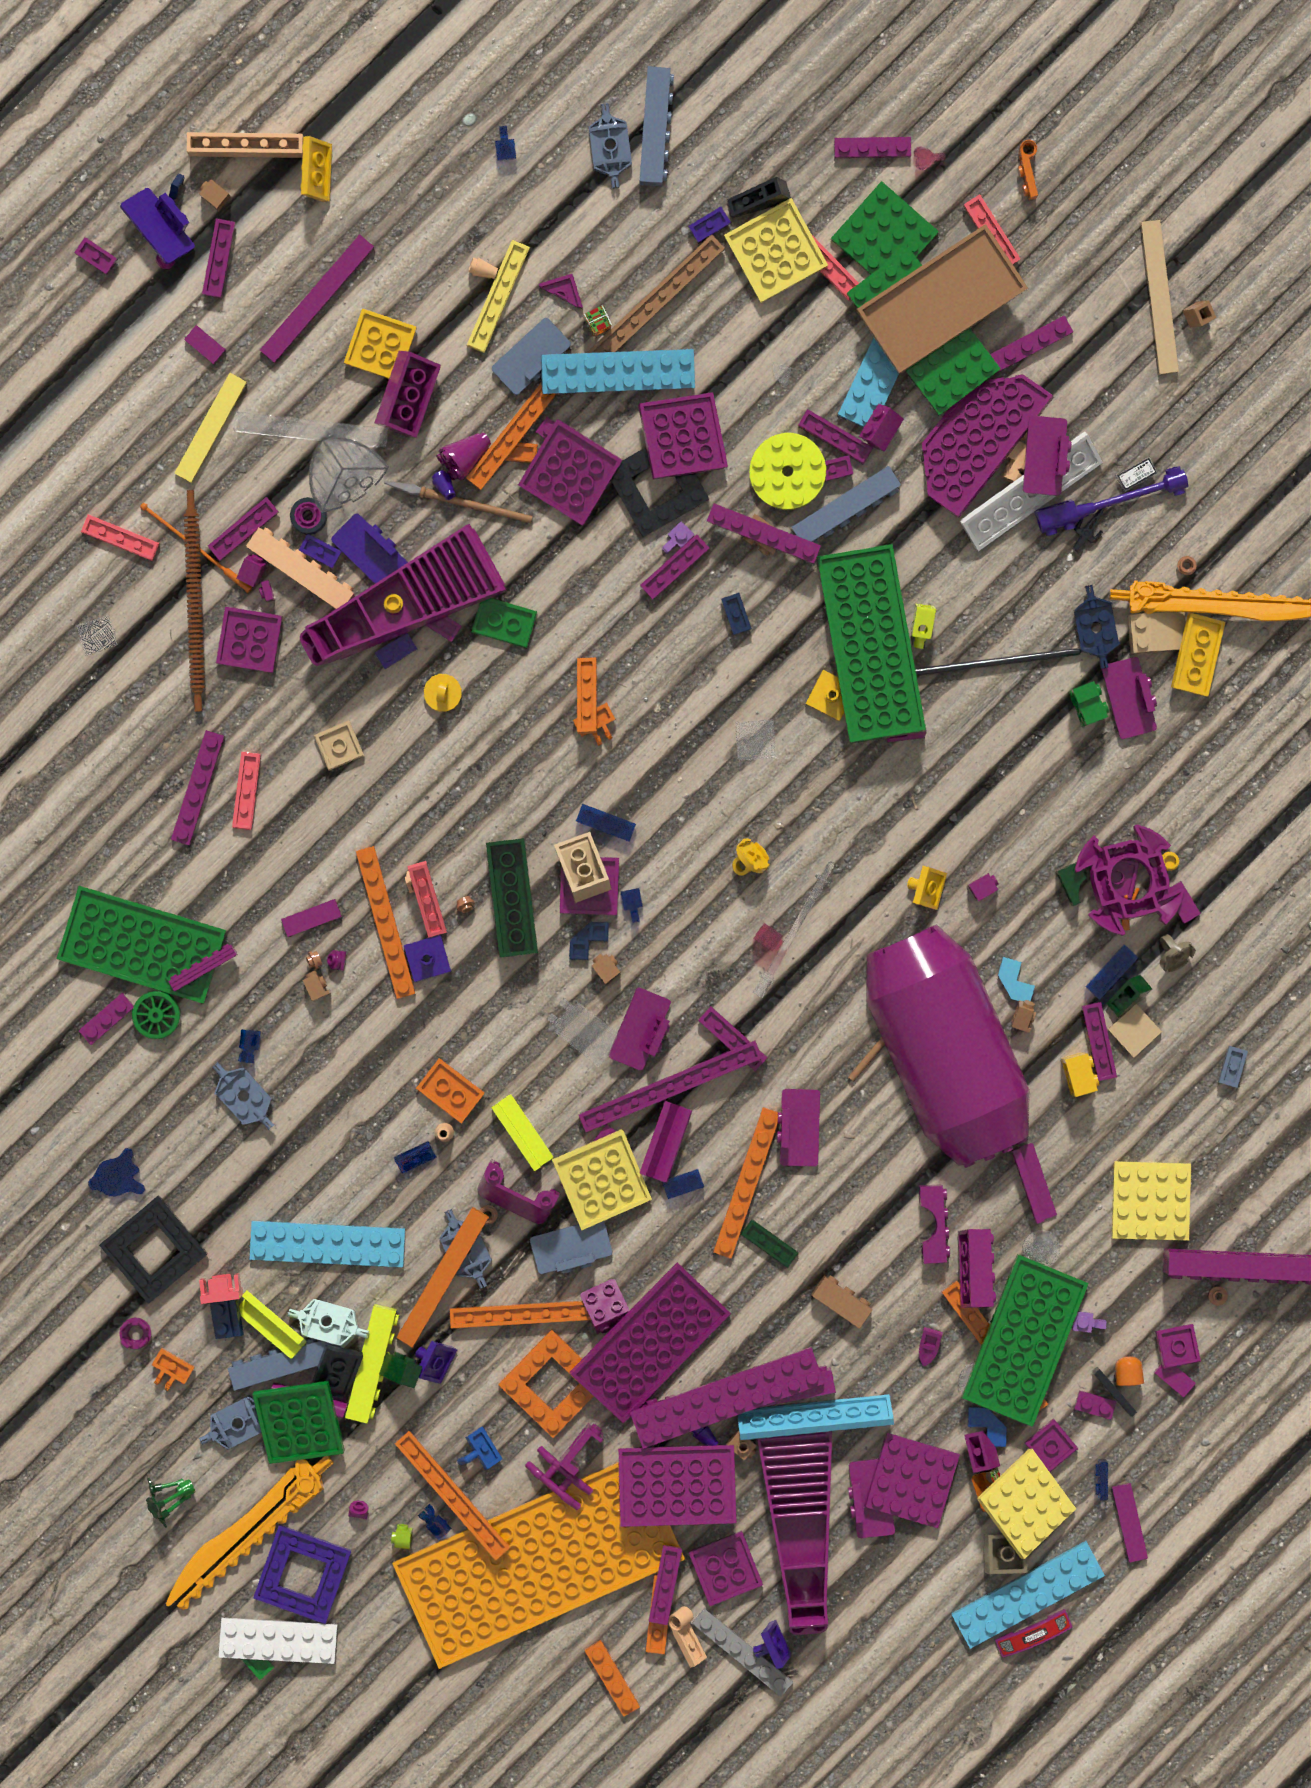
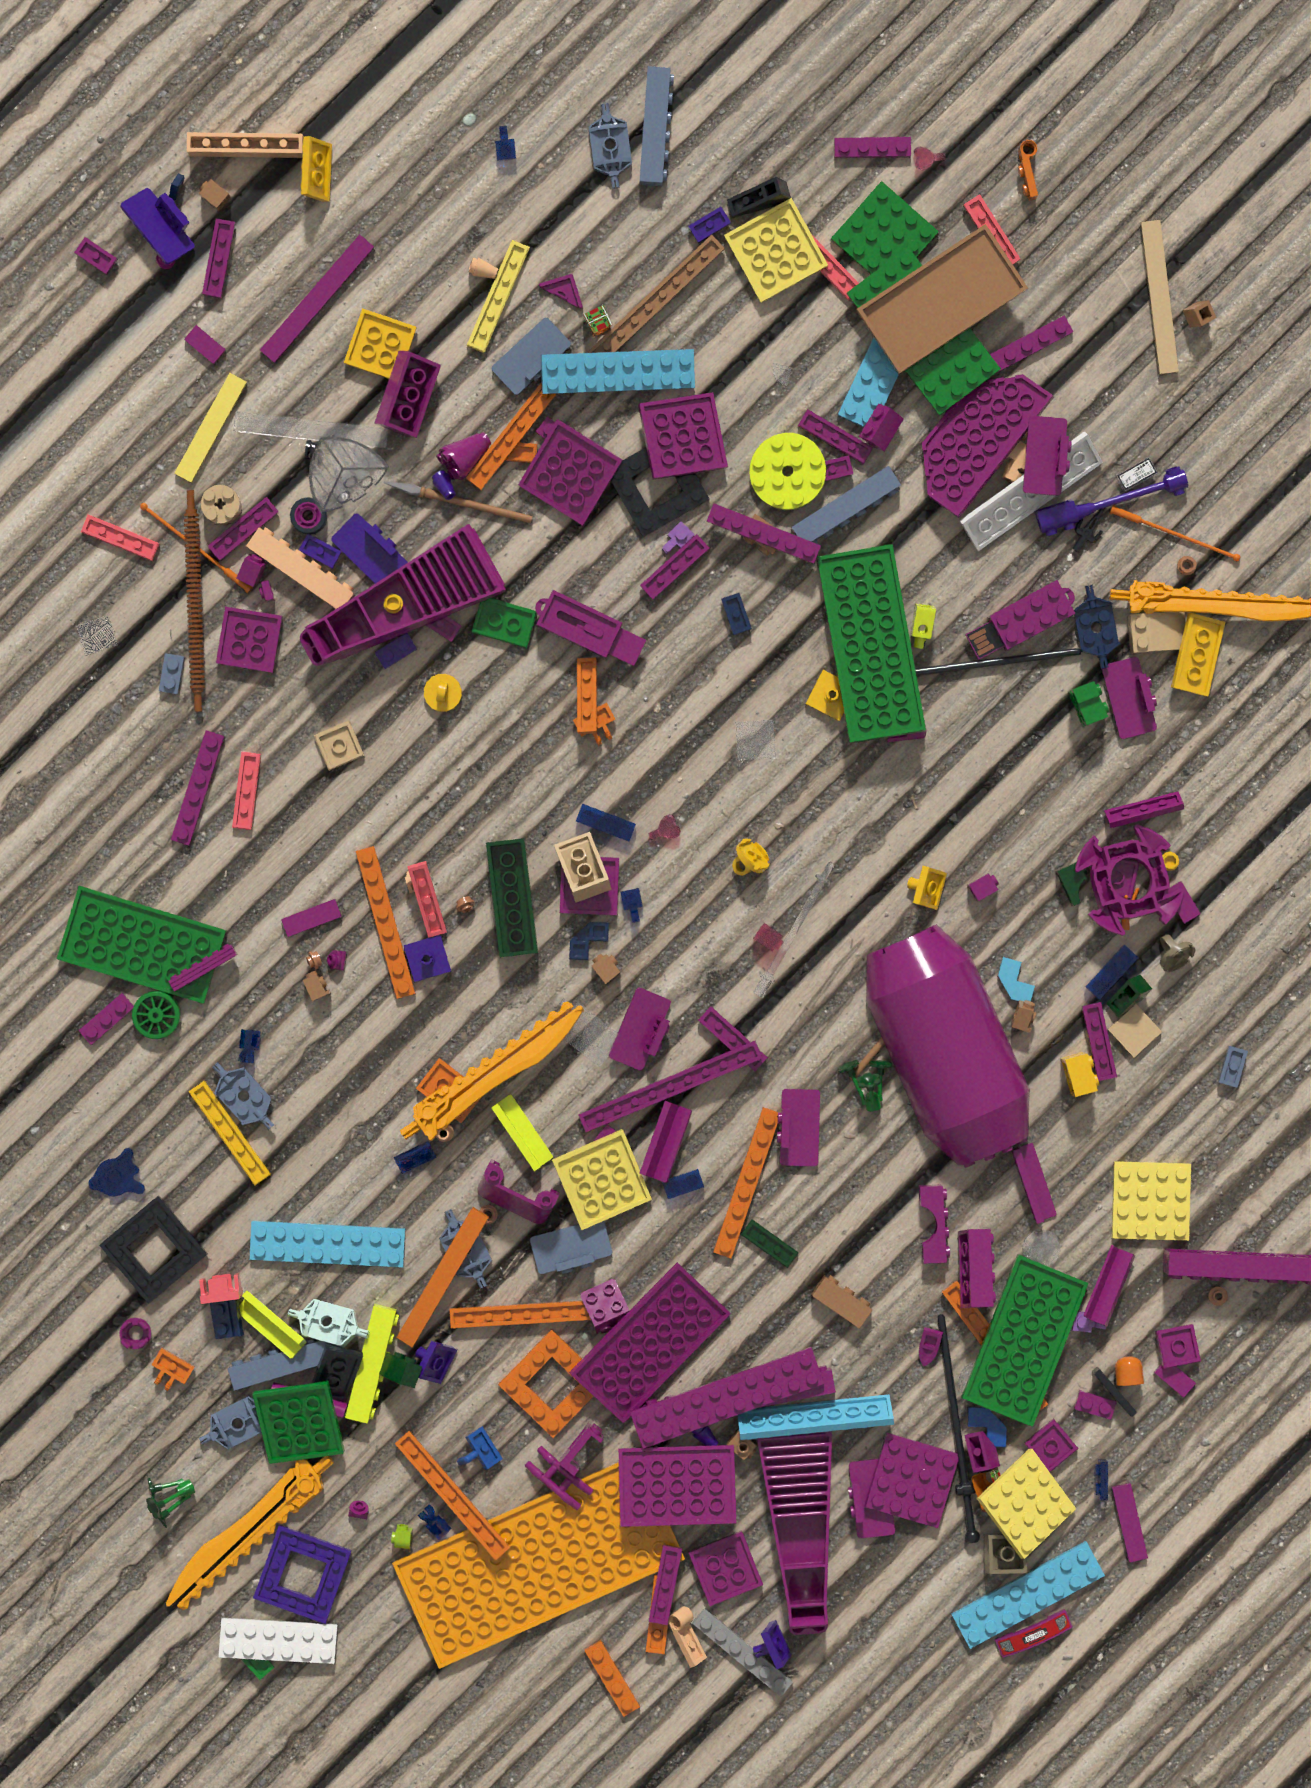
none -> sand blue plate [159,653,185,695]
none -> yellow tile [189,1081,271,1185]
none -> tan brick [201,485,242,526]
none -> black wheel [305,440,323,460]
none -> light orange piece [400,1002,584,1141]
none -> magenta piece [535,590,646,666]
none -> clear pink rock [648,814,681,840]
none -> dark green plant [838,1060,892,1112]
none -> black bar [938,1314,980,1543]
none -> magenta piece [965,580,1075,660]
none -> magenta panel [1083,1245,1135,1327]
none -> magenta plate [1104,791,1184,828]
none -> orange piece [1109,505,1241,561]

